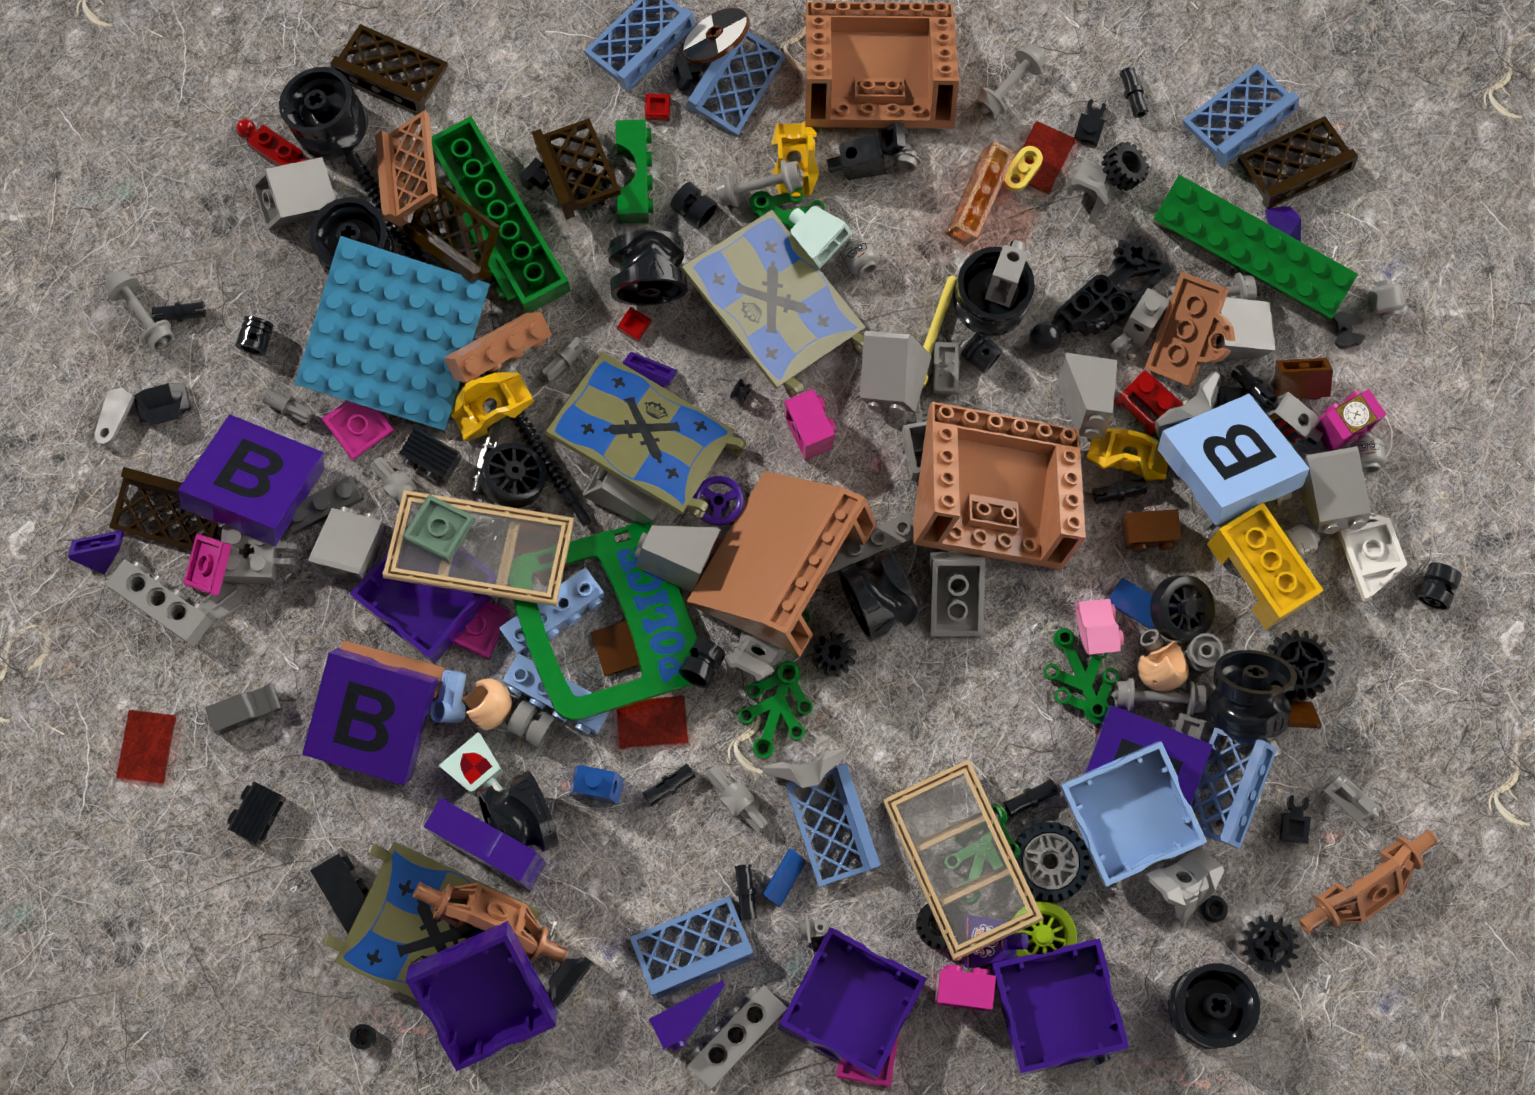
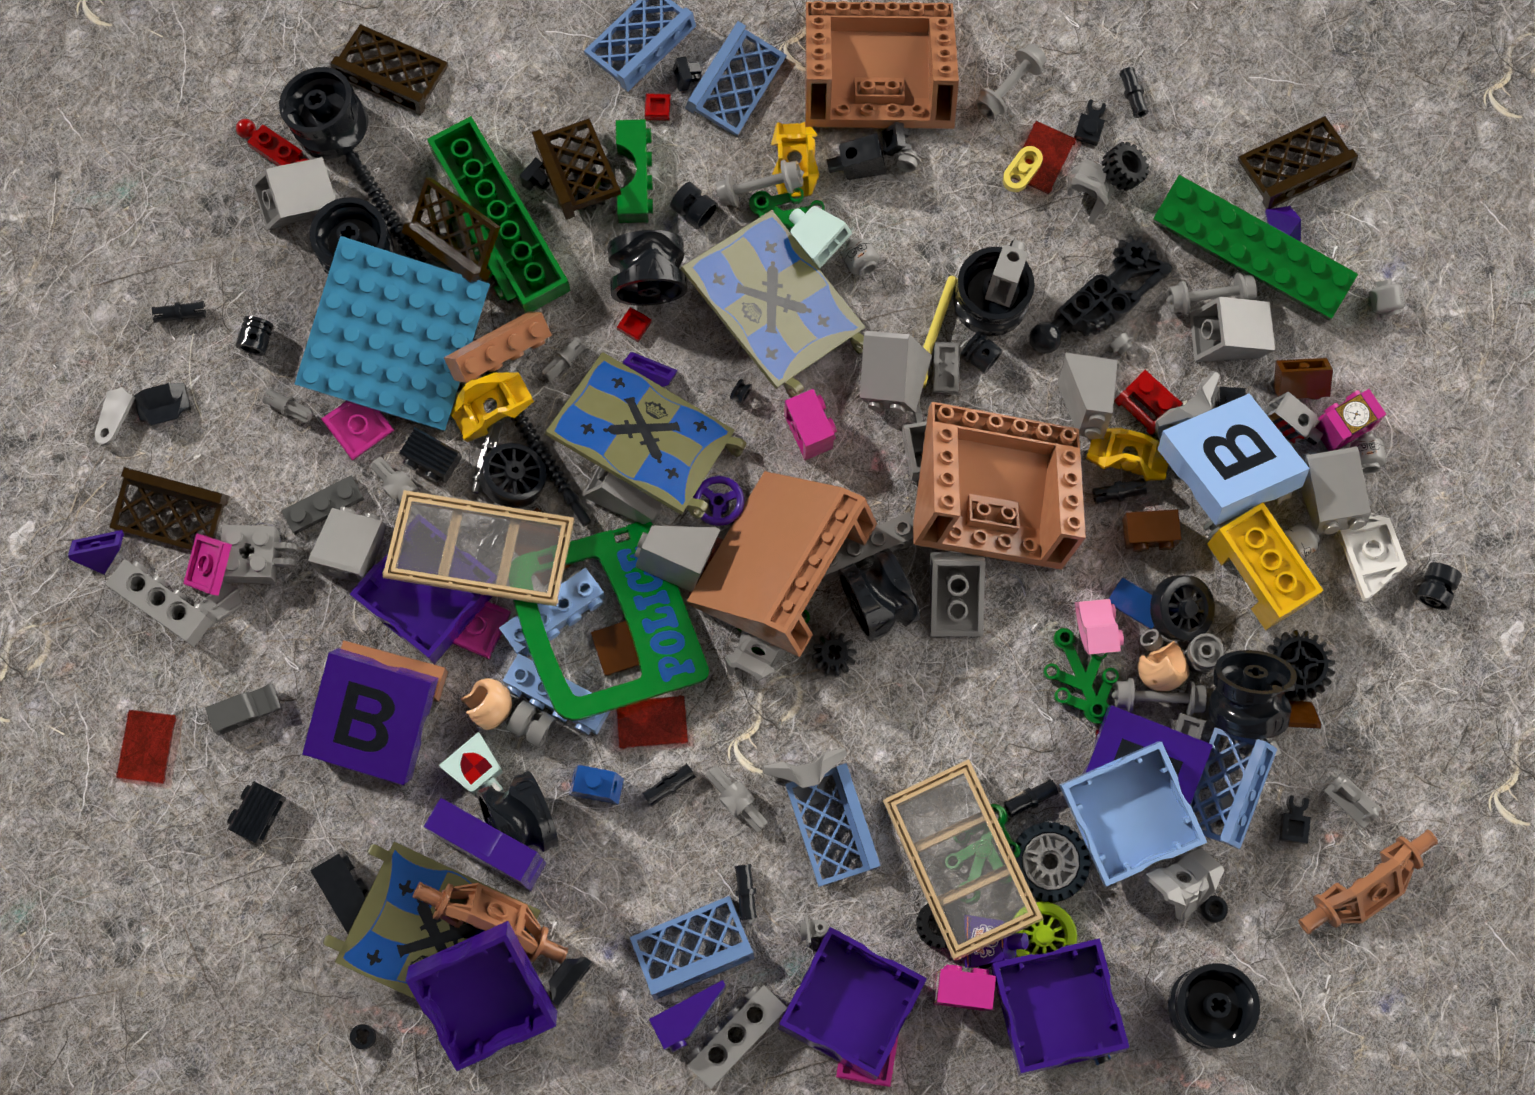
light grey piece [105,270,174,351] -> none
dark purple tile [178,414,324,547] -> none
nougat fence [375,111,437,227] -> none
sand green tile [402,494,475,563] -> none
light blue piece [430,670,466,724] -> none
black wheel [678,638,726,688] -> none
piece [683,8,750,64] -> none
green plant [738,661,813,760] -> none
blue slope [763,848,806,907] -> none
clear orange brick [945,141,1015,246] -> none
light grey torso [1121,288,1170,348] -> none
nougat plate [1145,272,1235,386] -> none
medium blue fence [1183,64,1299,167] -> none
black pin [1231,365,1277,408] -> none
black gear [1238,915,1300,975] -> none
black piece [1332,312,1365,348] -> none

